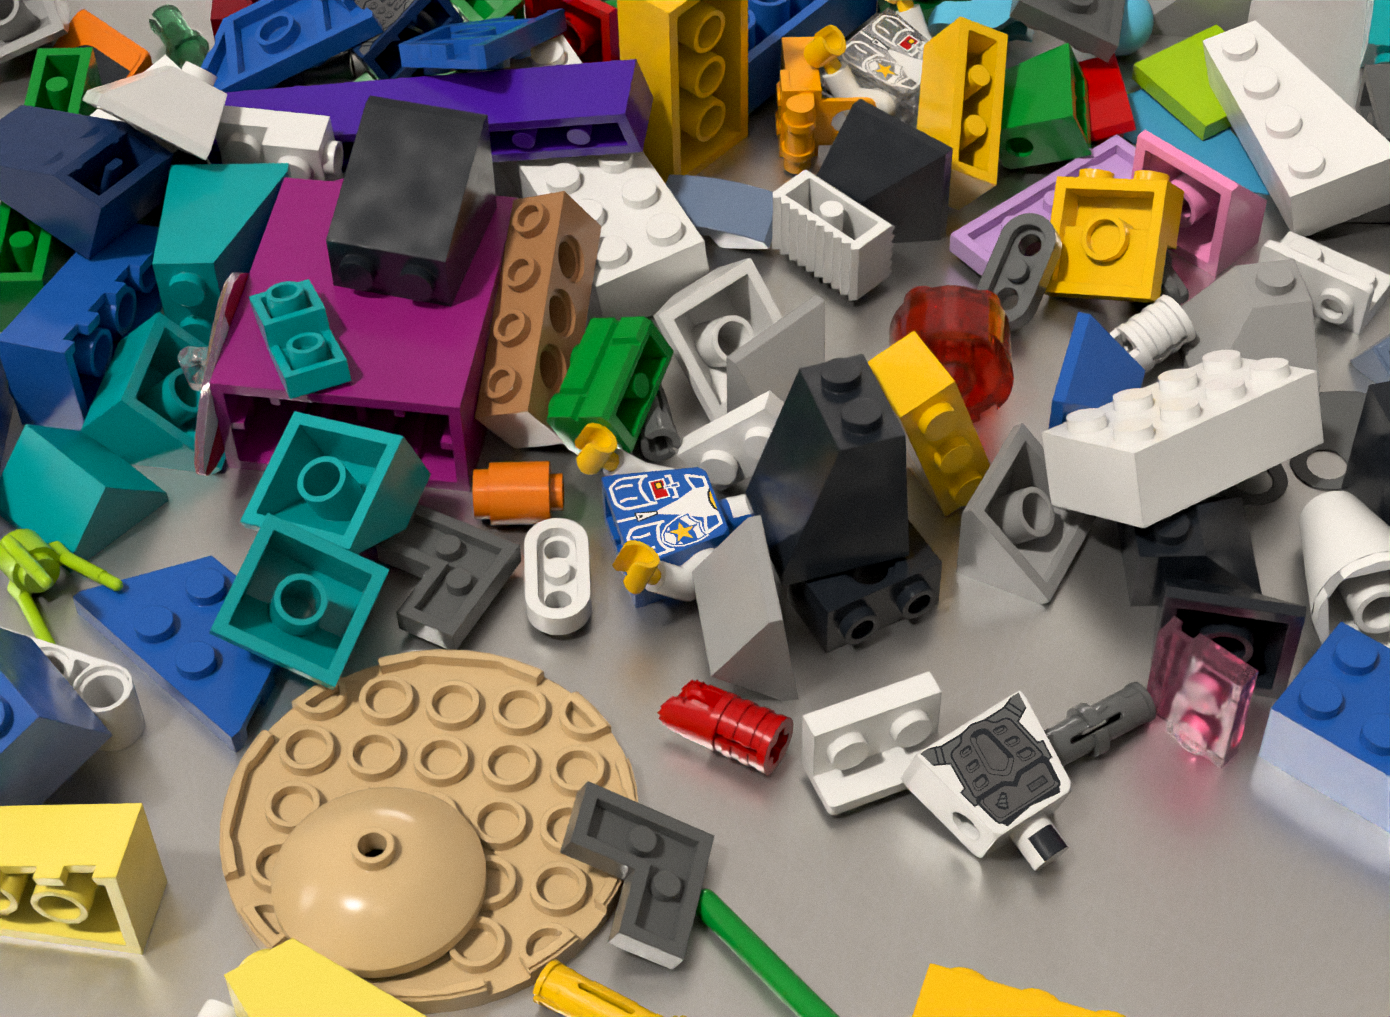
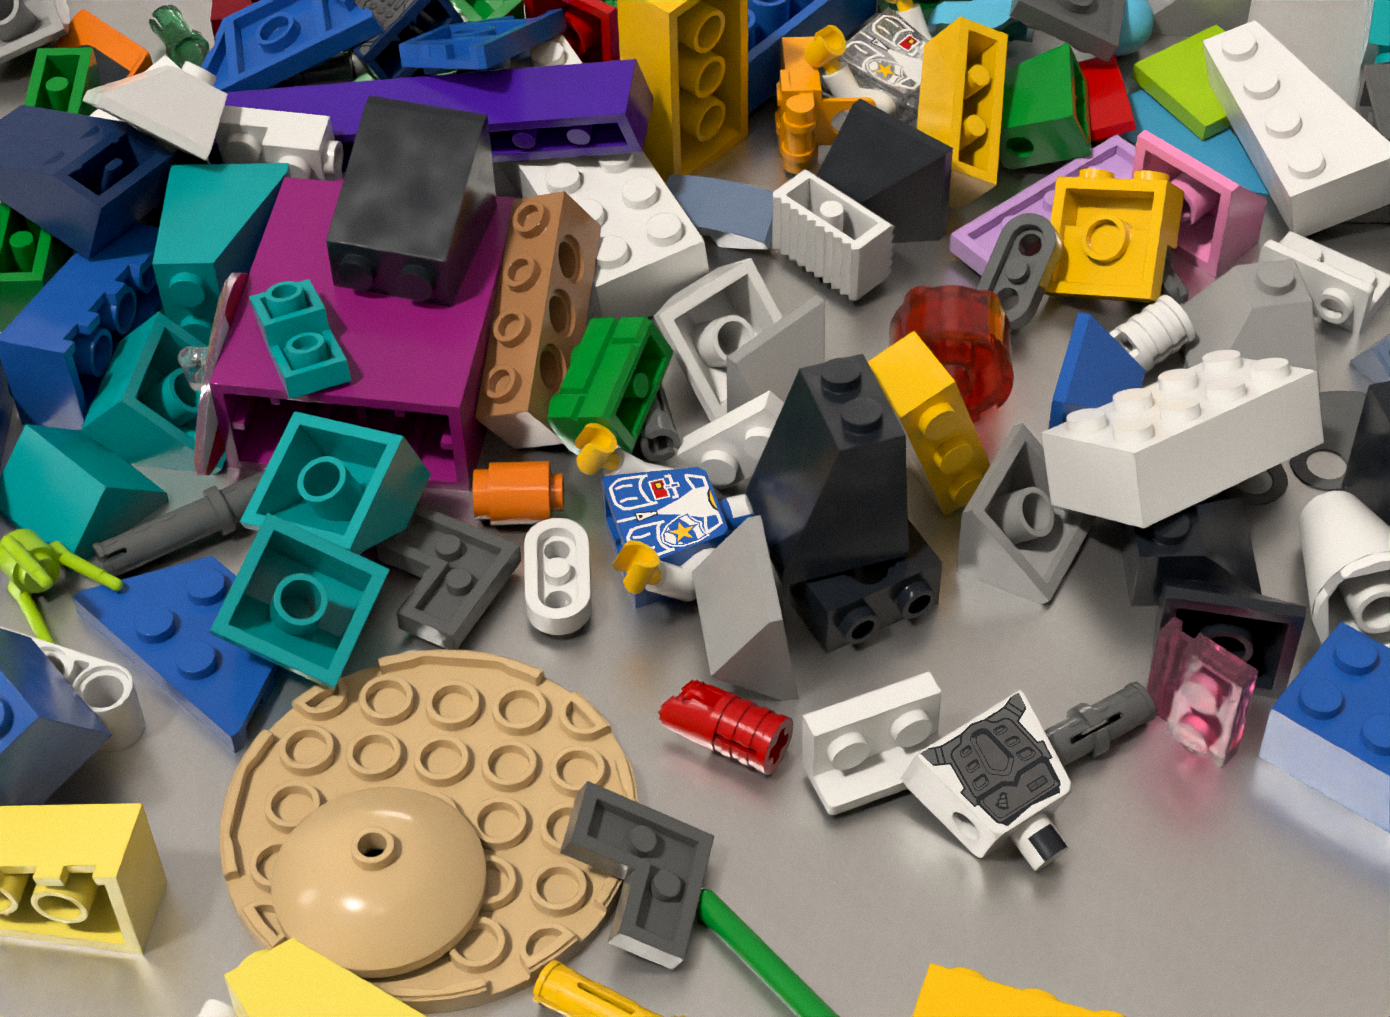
none -> dark grey pin [92,468,266,577]

